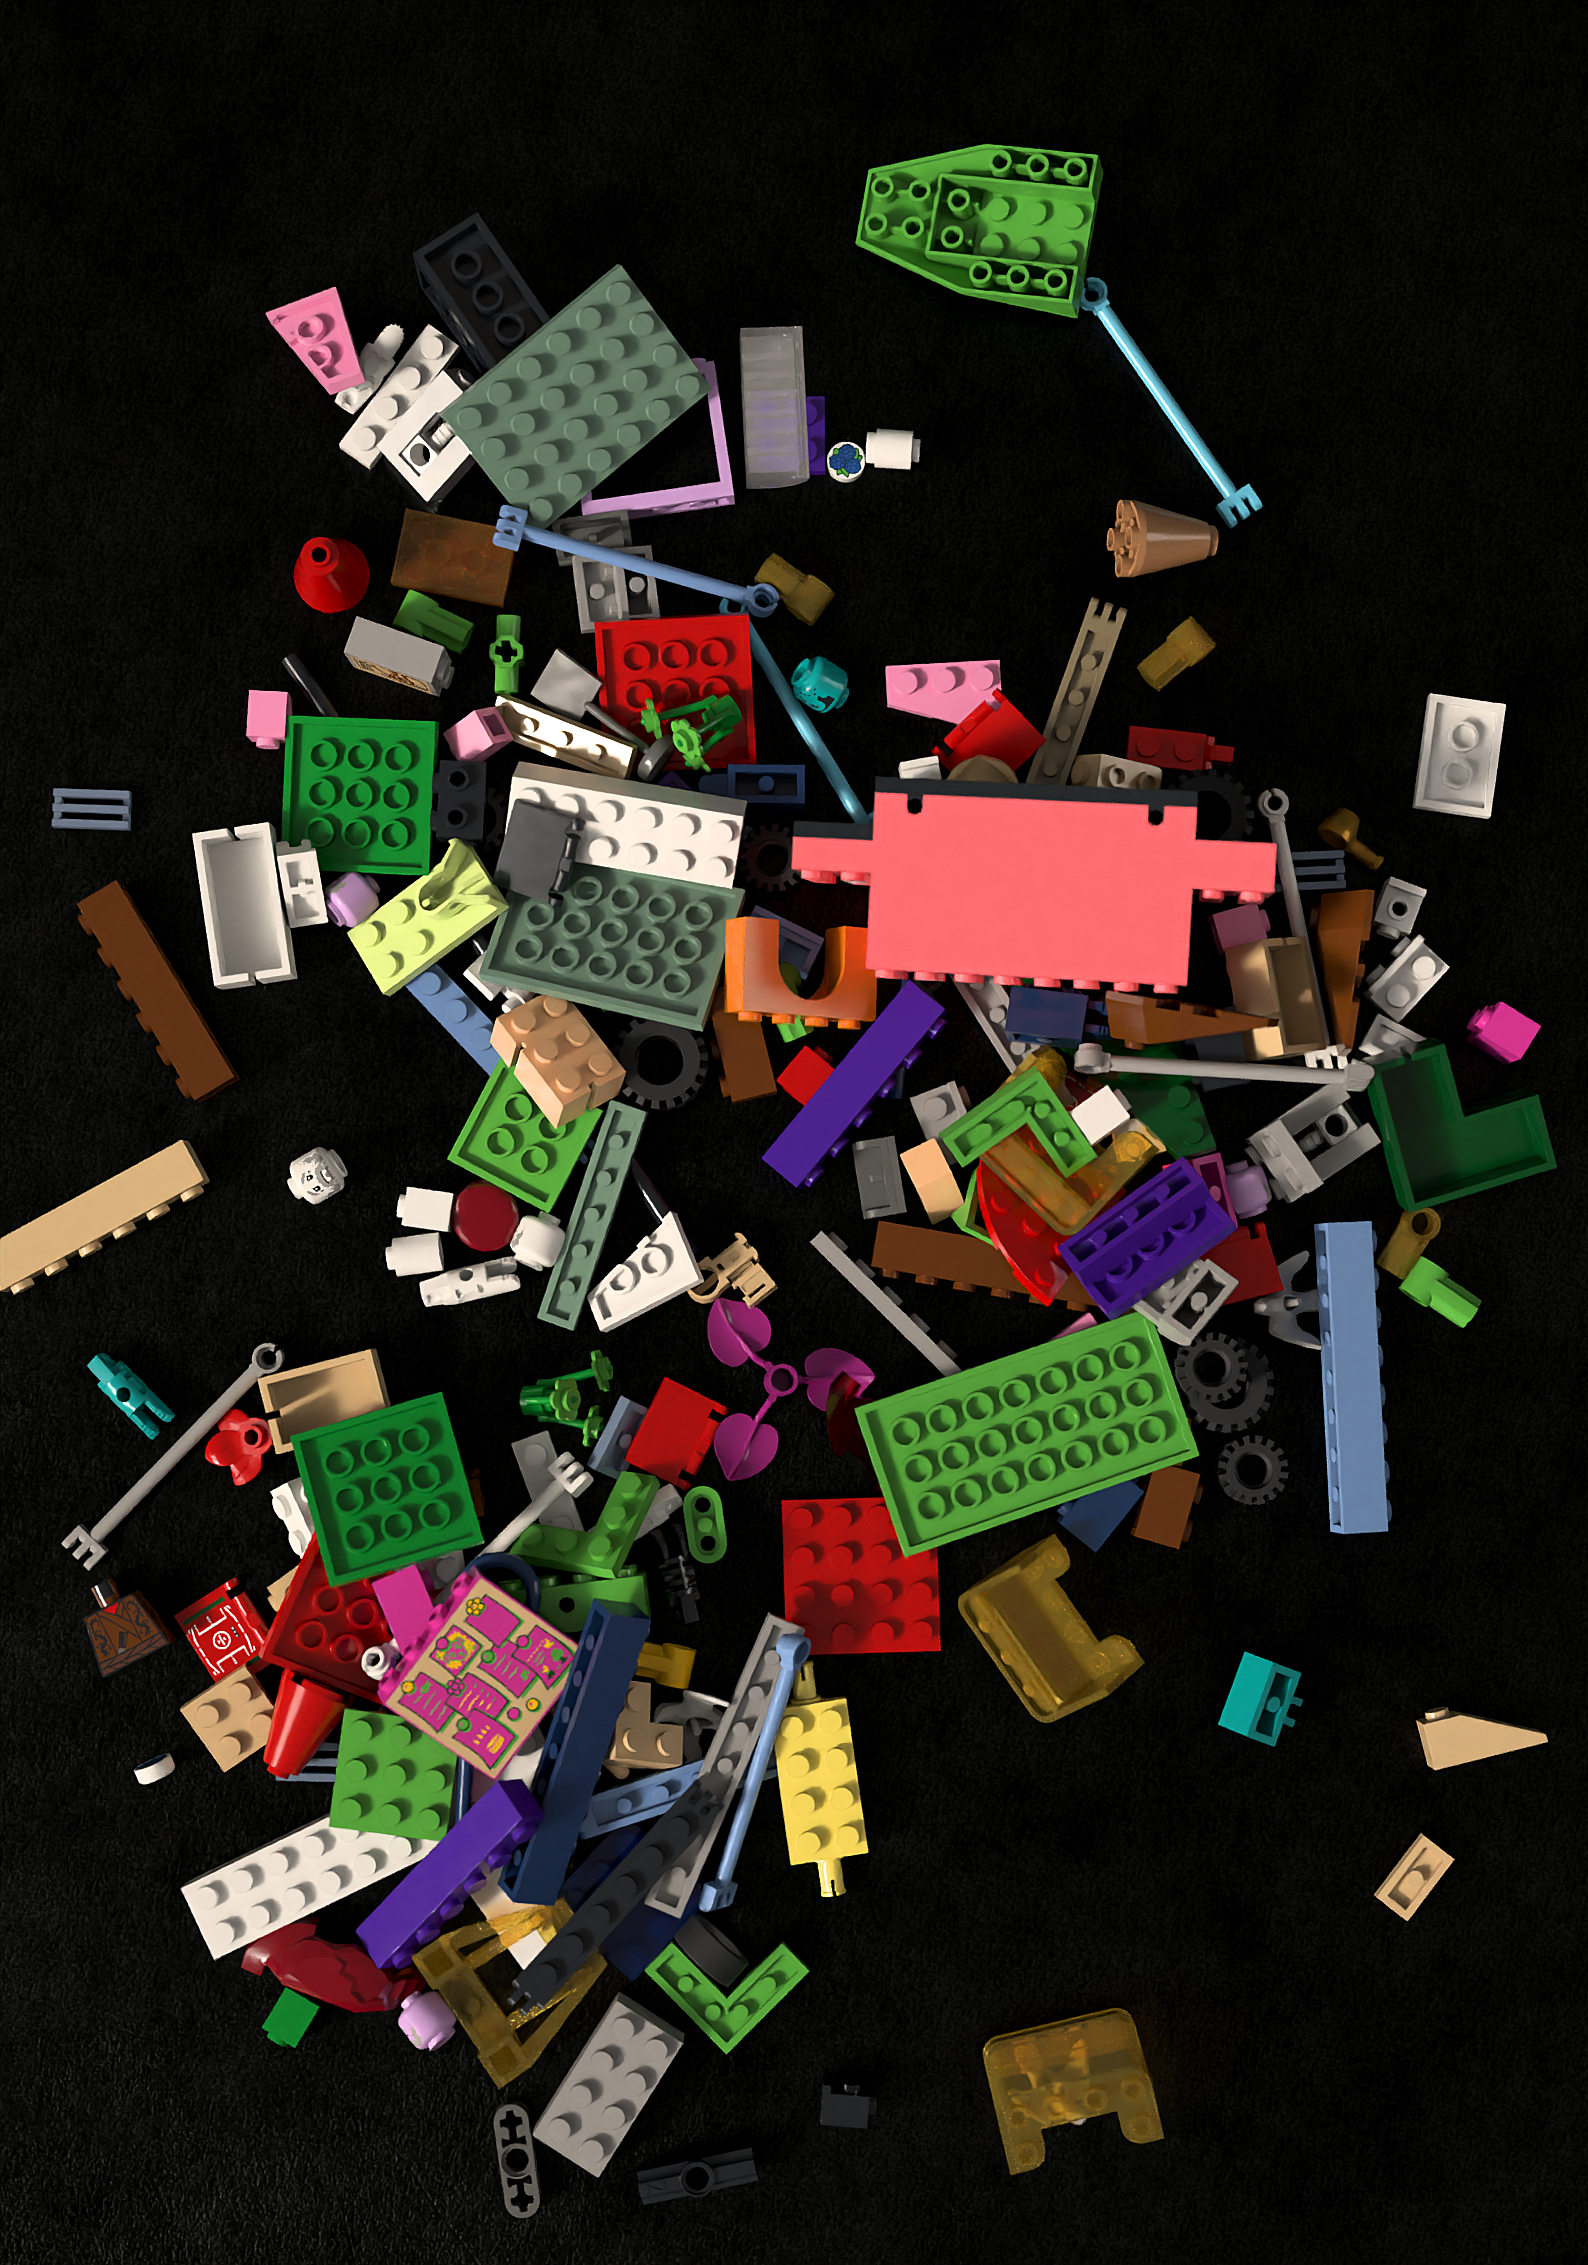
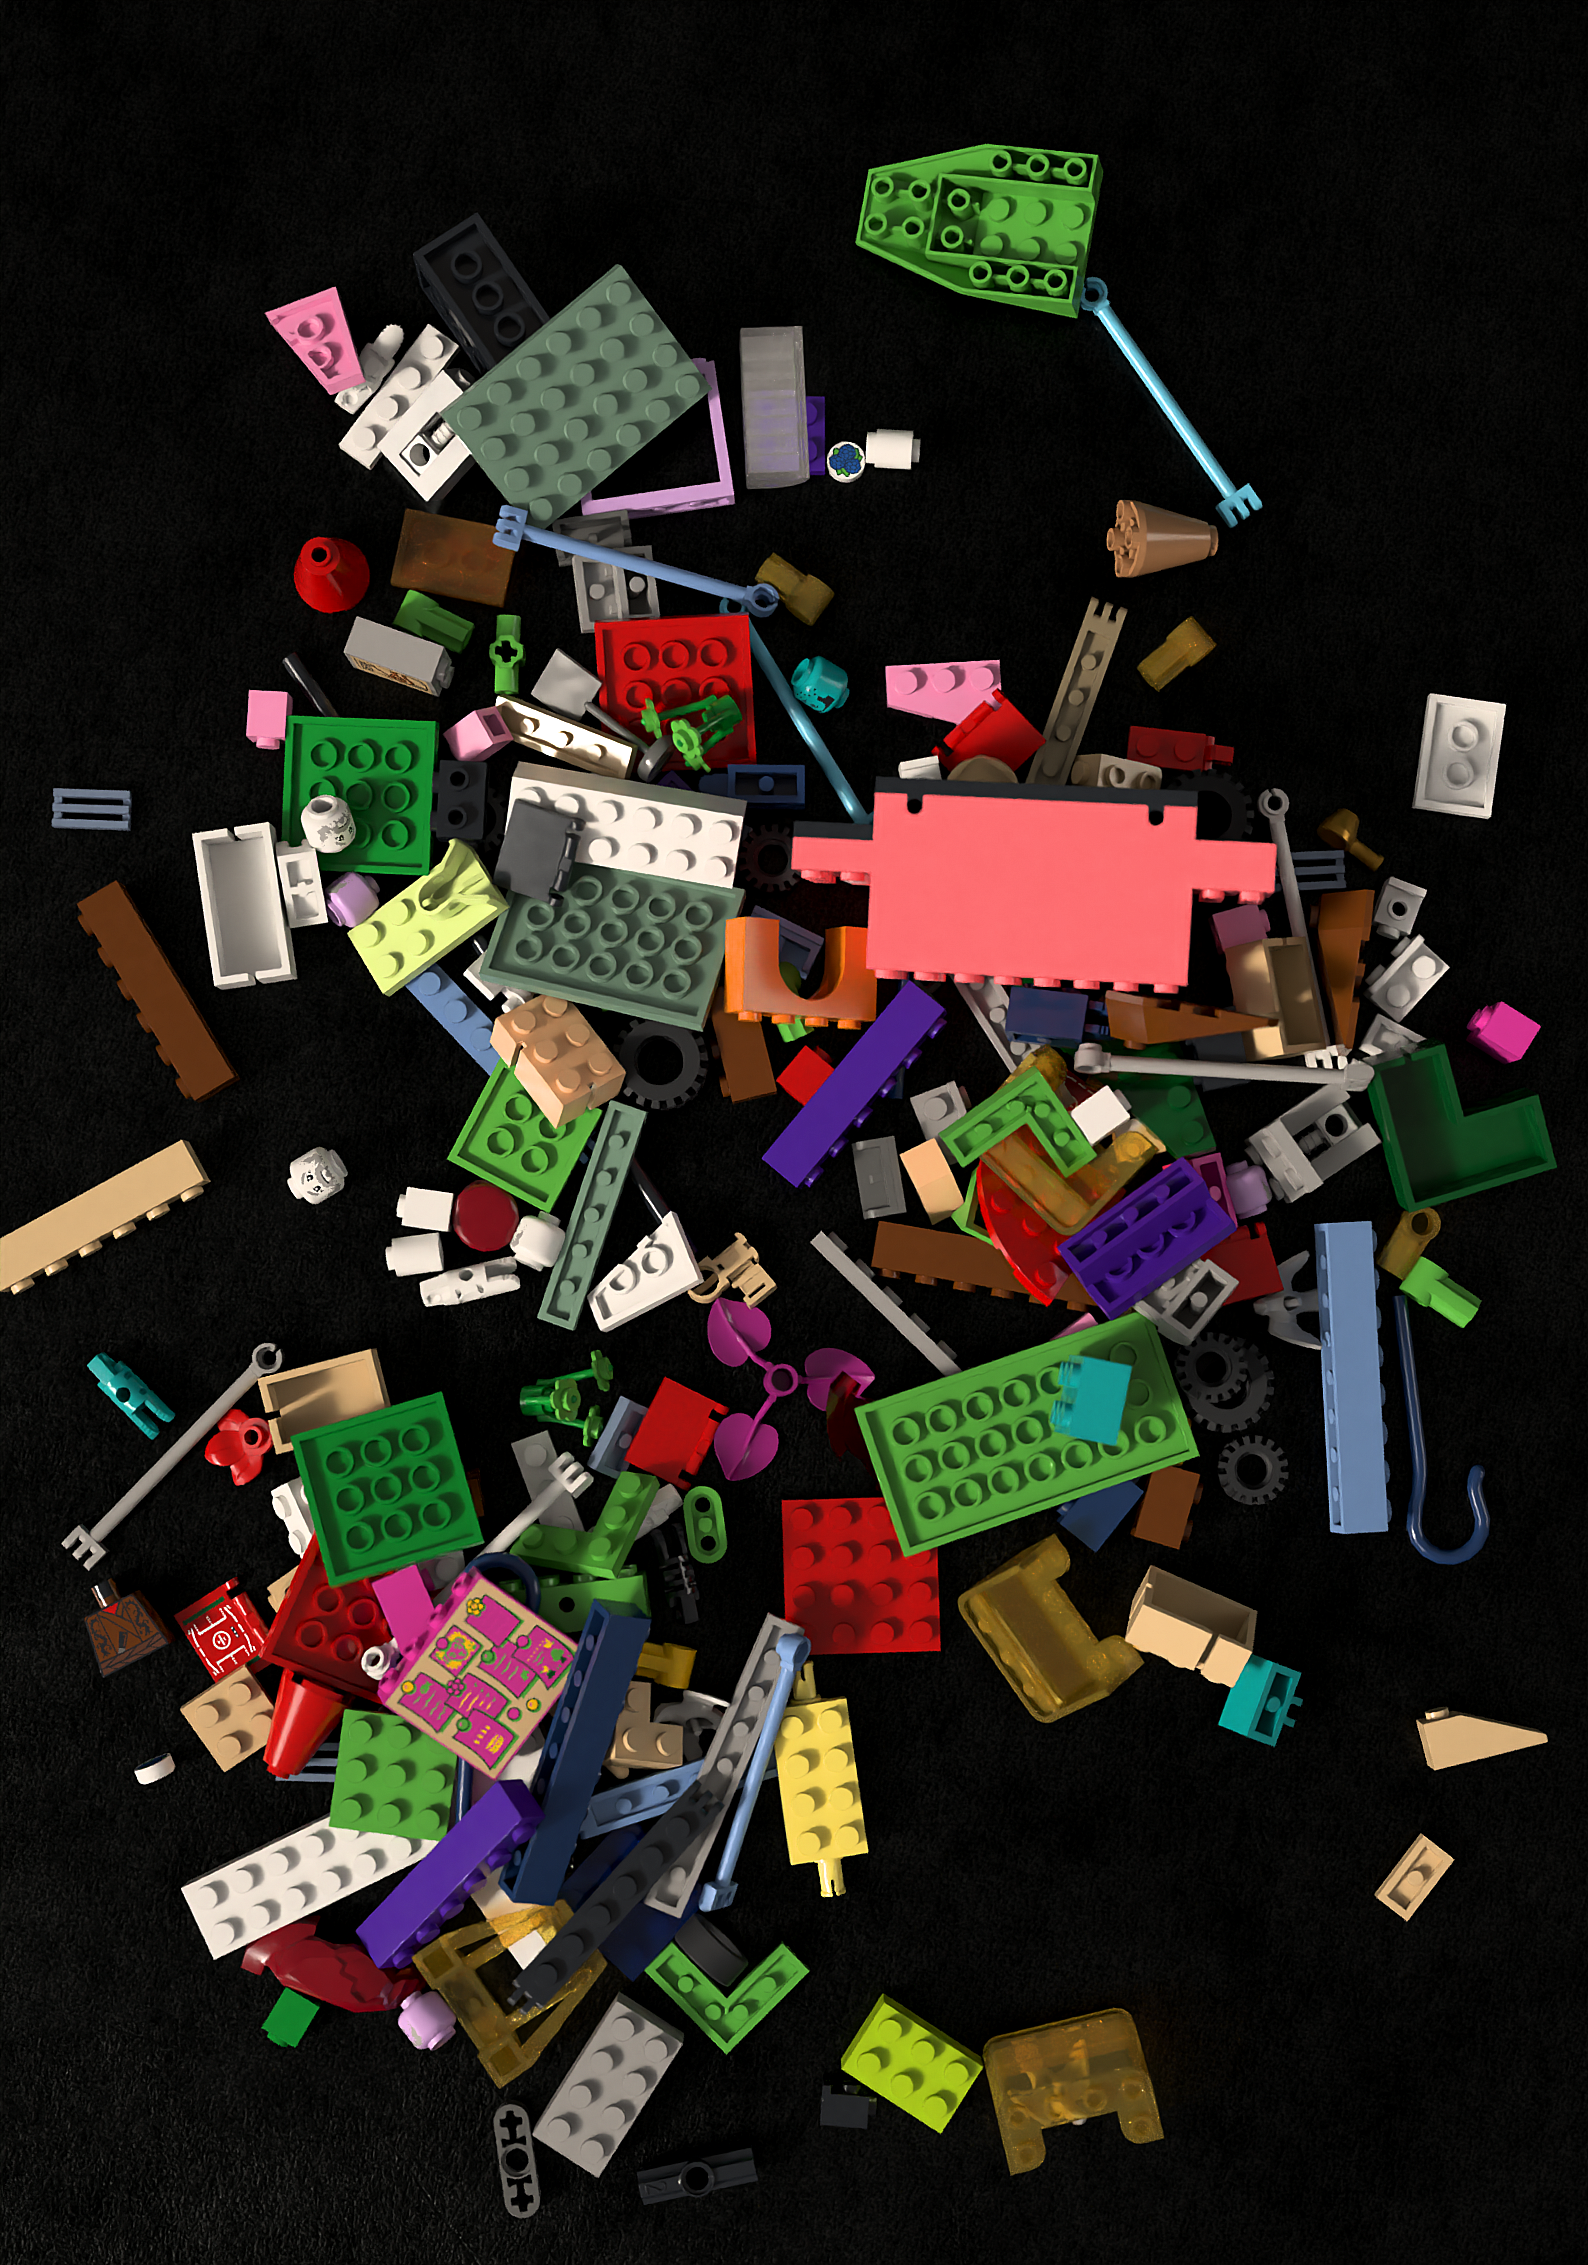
none -> white head [301,795,356,853]
none -> lime brick [841,1993,983,2134]
none -> teal brick [1050,1355,1132,1446]
none -> tan piece [1125,1565,1257,1688]
none -> dark blue piece [1392,1295,1490,1565]

